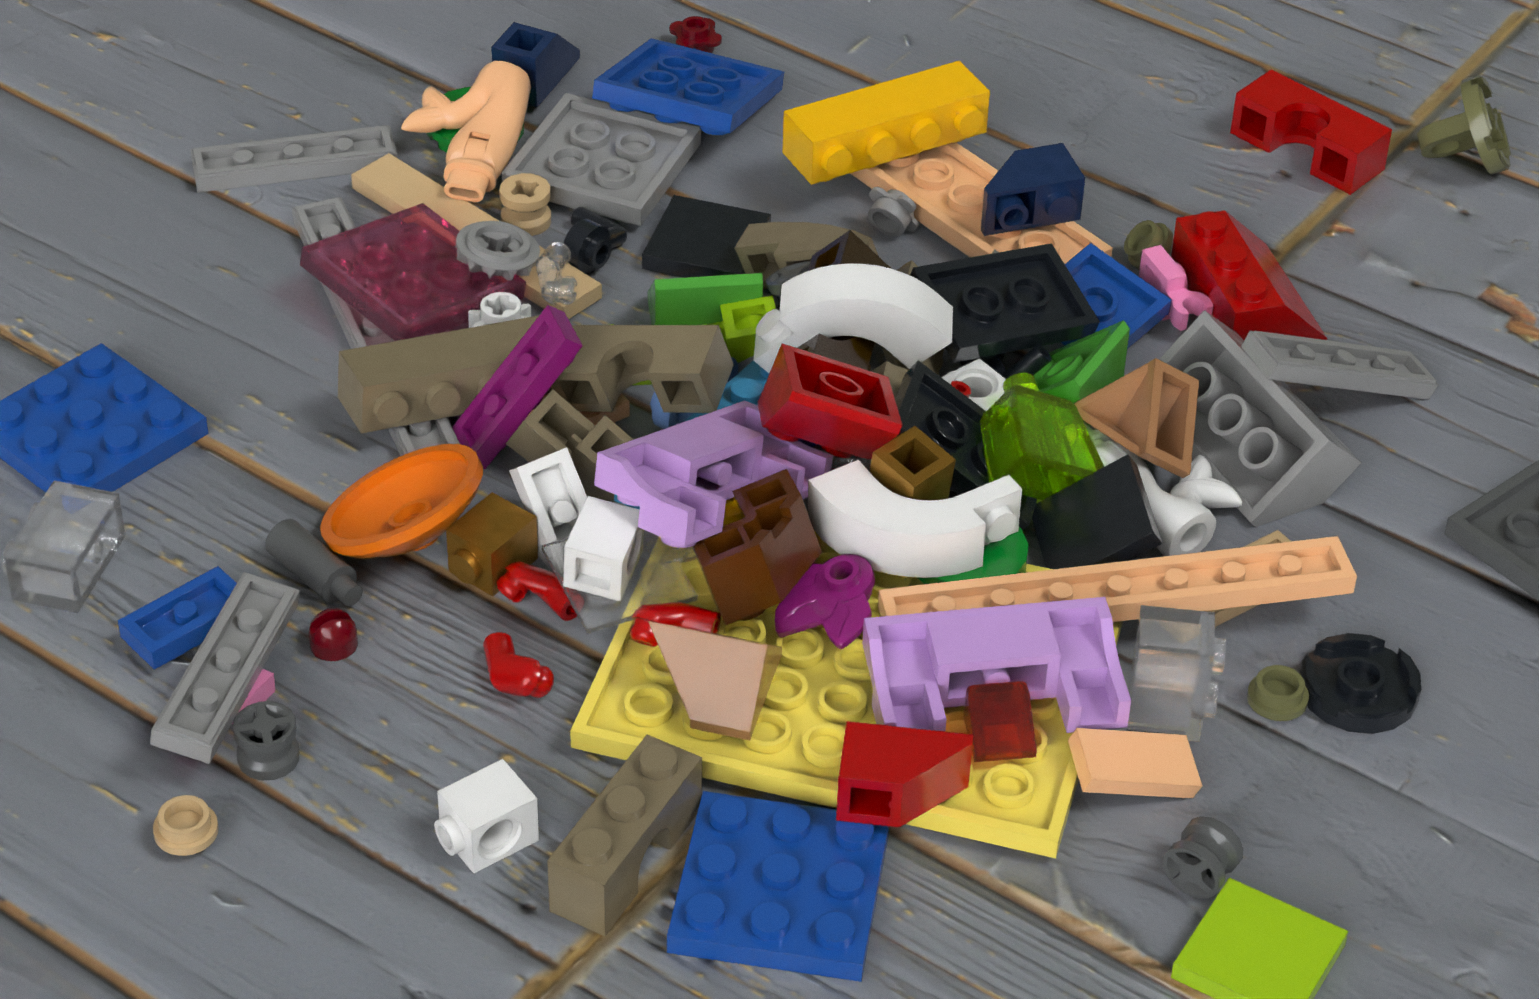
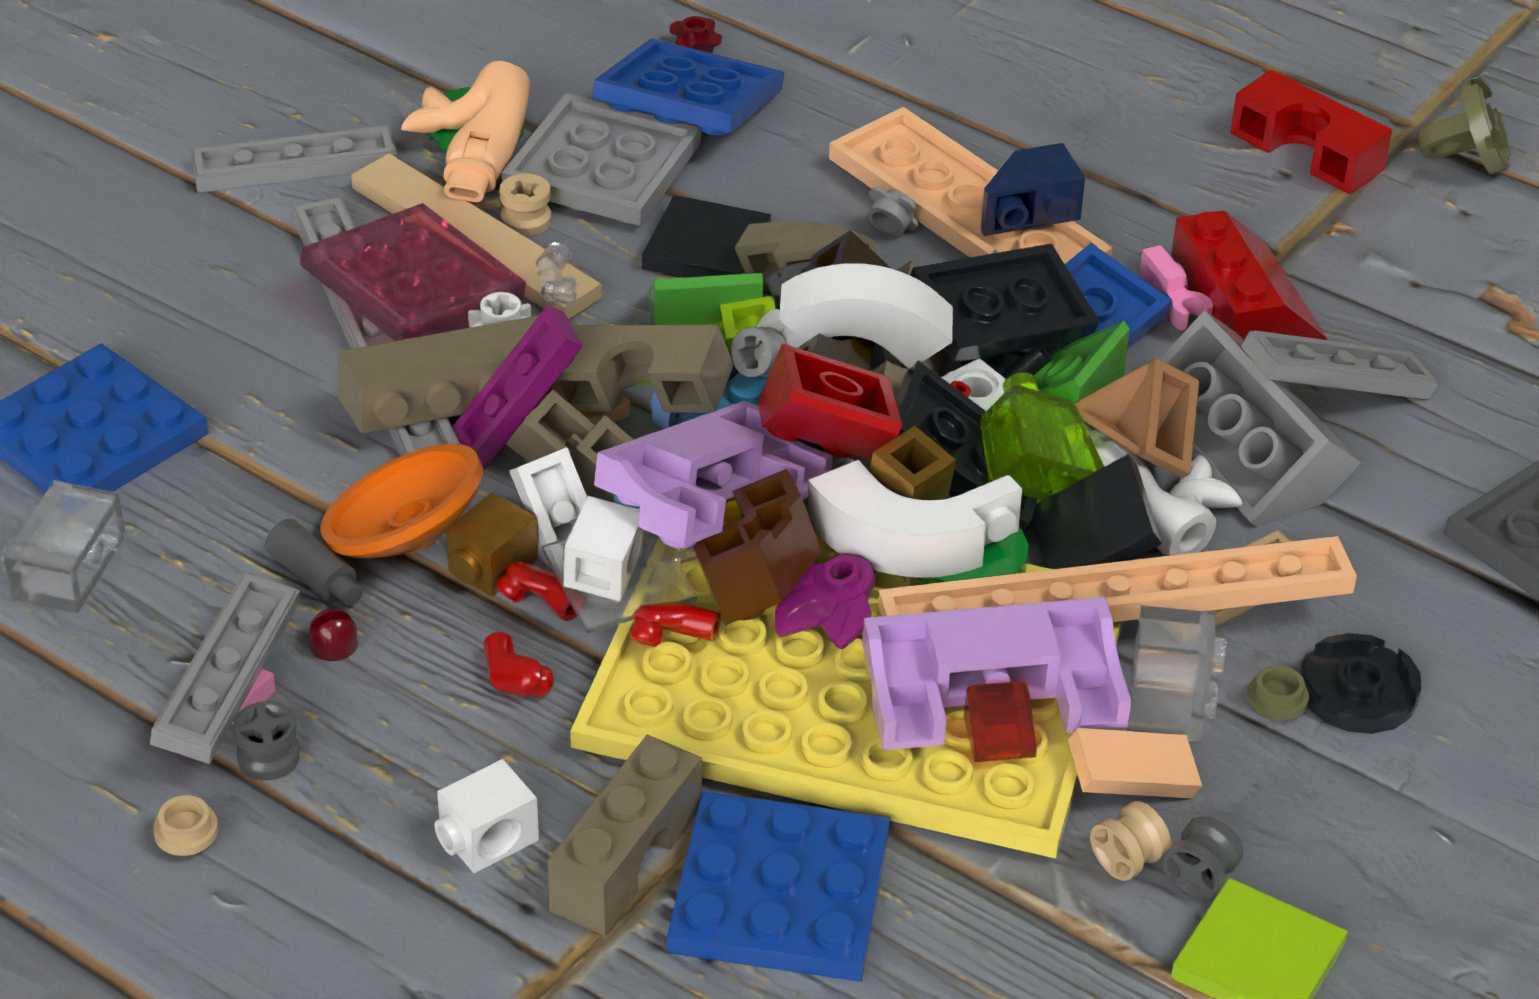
blue plate [118,566,237,670] -> none
light grey gear [455,221,540,281] -> none
dark blue slope [491,22,580,108] -> none
black plate [561,207,627,275] -> none
slope [648,621,782,741] -> none
yellow brick [782,60,990,185] -> none
red slope [836,721,974,827] -> none
olive plate [1124,220,1173,270] -> none
none -> light grey bush [731,327,787,377]
none -> tan wheel [1090,801,1172,881]

